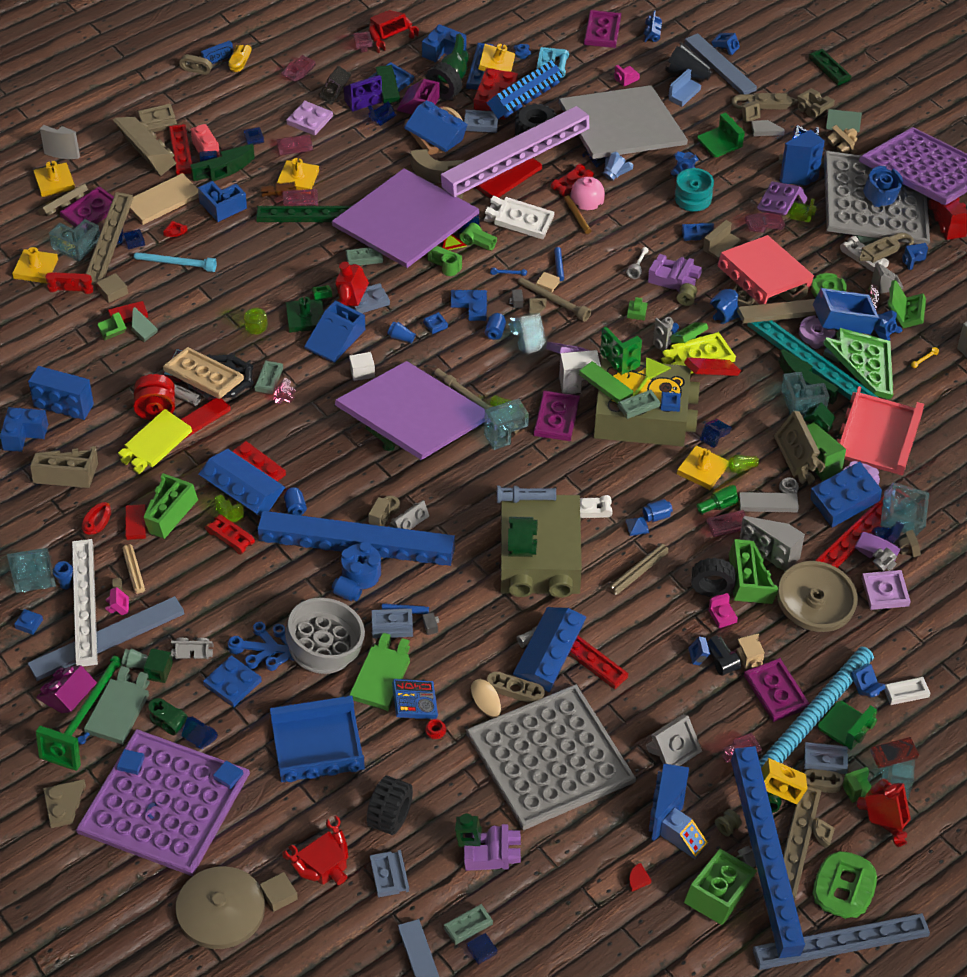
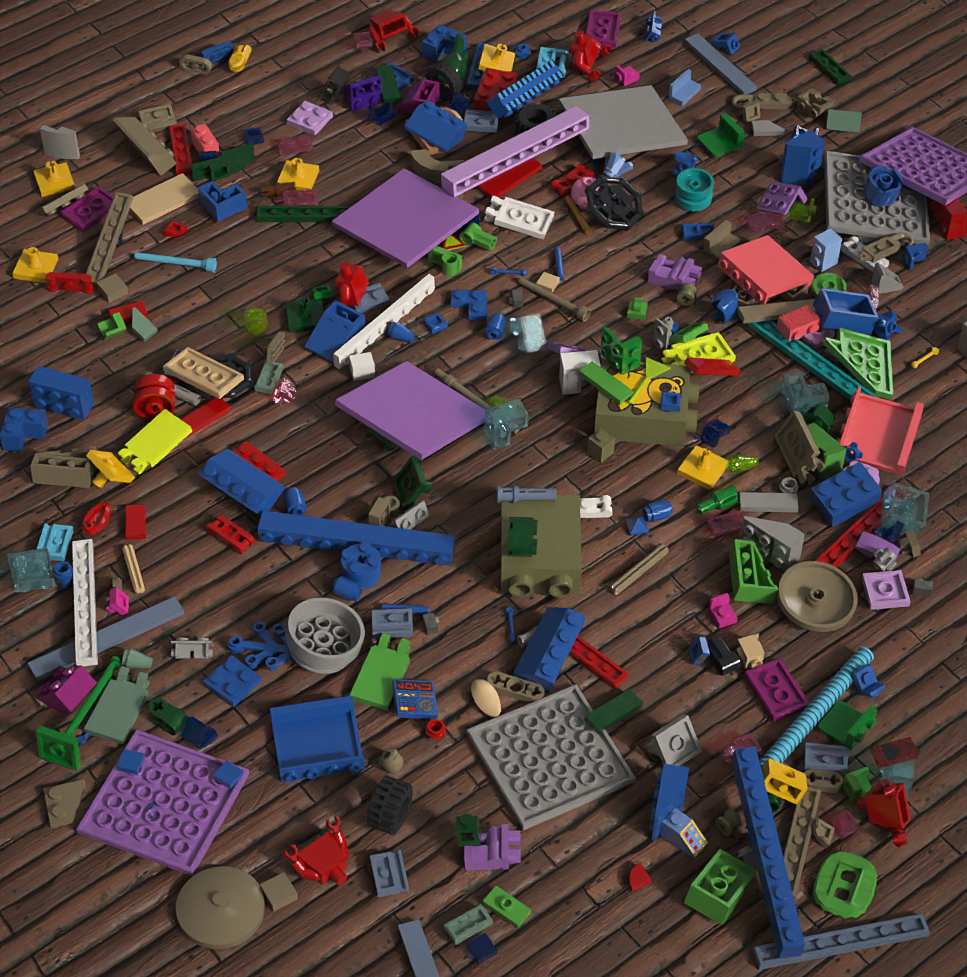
blue plate [14,609,43,635] -> none
clear light blue brick [49,219,100,261] -> none
clear blue tile [123,229,145,250] -> none
bright green wedge [144,473,198,539] -> none
dark green panel [144,649,173,683] -> none
clear neon green bracket [215,494,244,522] -> none
clear pink slope [281,55,316,81] -> none
sand green plate [346,247,383,266] -> none
dark tan tile [529,298,547,316] -> none
magenta tile [534,391,580,441] -> none
sand green plate [618,390,660,419] -> none
light grey hinge [626,247,648,279] -> none
black cone [665,42,712,82] -> none
black tyre [691,558,735,597] -> none
dark green slope [779,349,839,404] -> none
tan hips [827,125,857,154] -> none
white tile [884,677,930,705] -> none
bright green bracket [888,280,926,328] -> none
none -> medium azure plate [35,523,73,561]
none -> yellow tile [86,450,135,487]
none -> dark tan tile [266,331,285,364]
none -> white plate [333,274,435,369]
none -> dark tan piece [379,748,403,774]
none -> dark green tile [392,456,432,510]
none -> clear blue bracket [449,93,470,114]
none -> bright green plate [483,886,531,928]
none -> blue hinge [506,607,516,642]
none -> red torso [571,30,612,81]
none -> dark green tile [584,689,644,734]
none -> black plate [585,174,645,231]
none -> olive brick [587,428,615,463]
none -> coral brick [777,305,821,341]
none -> light blue brick [810,228,842,272]
none -> clear pink tile [828,810,860,840]
none -> blue plate [843,442,863,463]
none -> flat silver piece [913,578,933,597]

